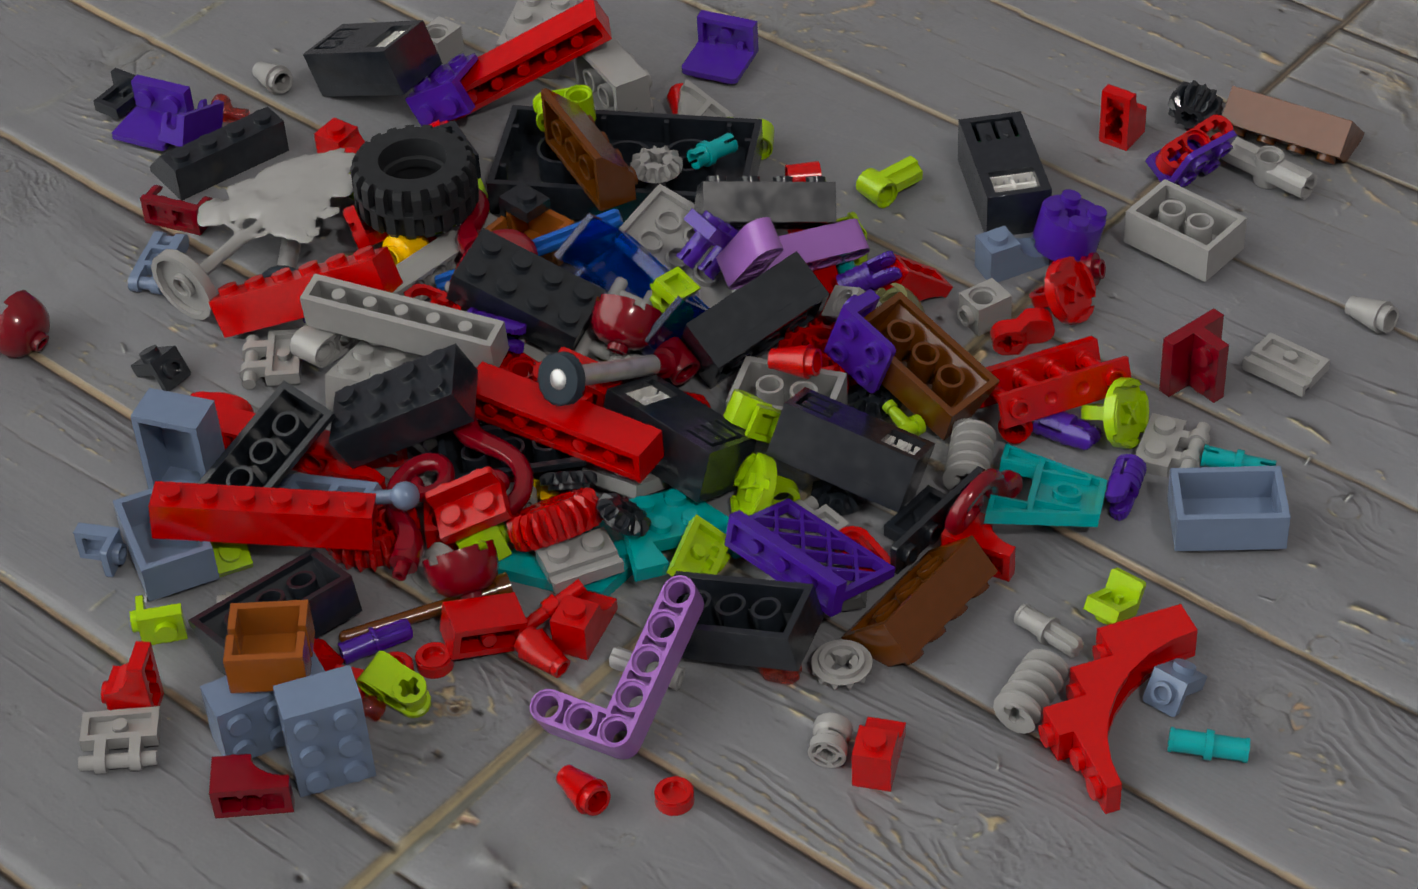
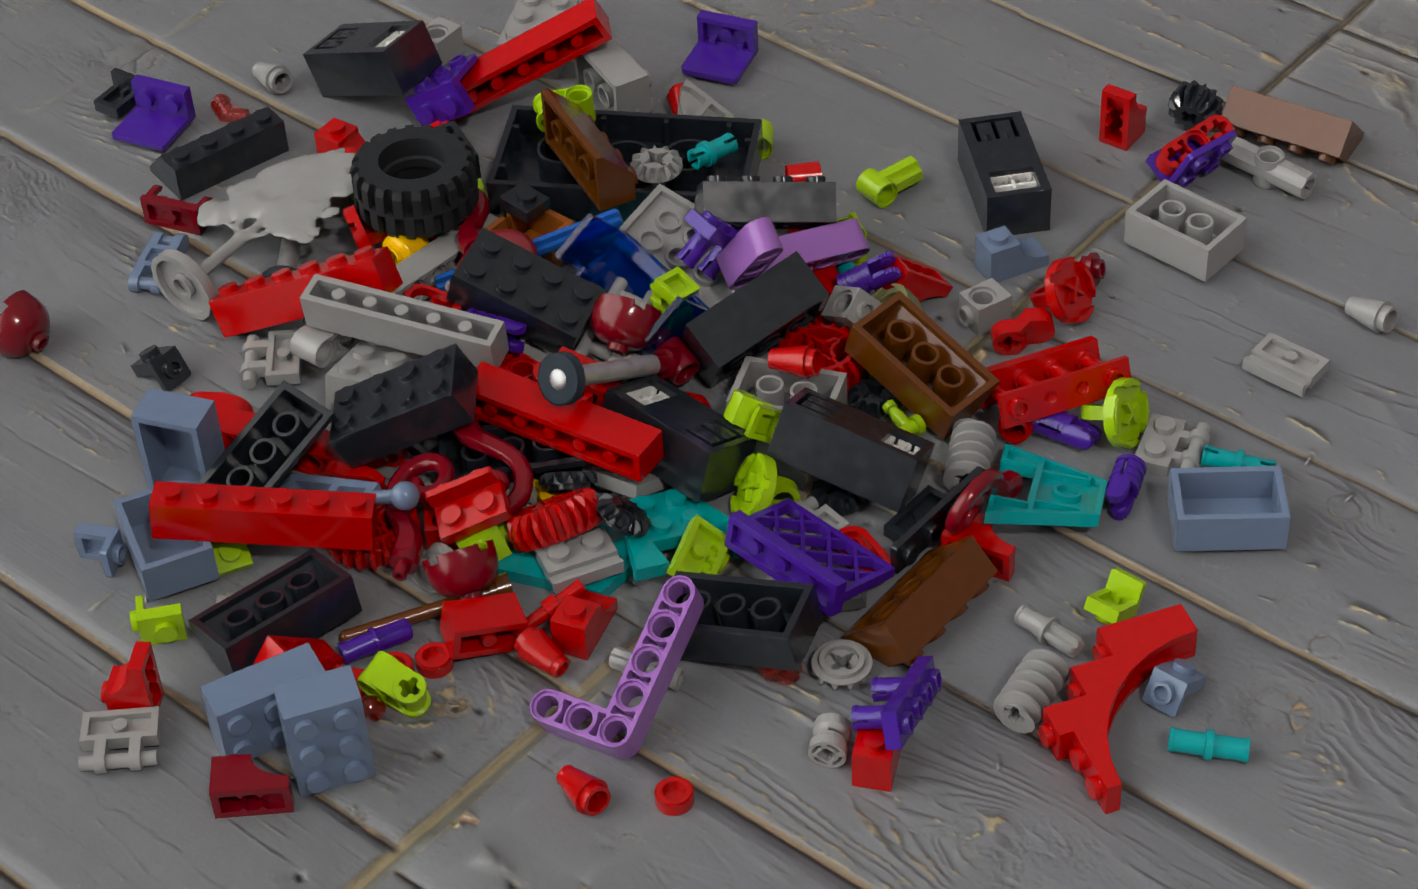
dark purple hinge [158,99,224,147] -> none
dark orange piece [223,600,315,693] -> none
dark purple bracket [824,289,896,393] -> none
dark purple brick [1032,189,1107,261] -> none
dark red bracket [1159,308,1229,403] -> none
none -> dark purple plate [851,656,942,750]

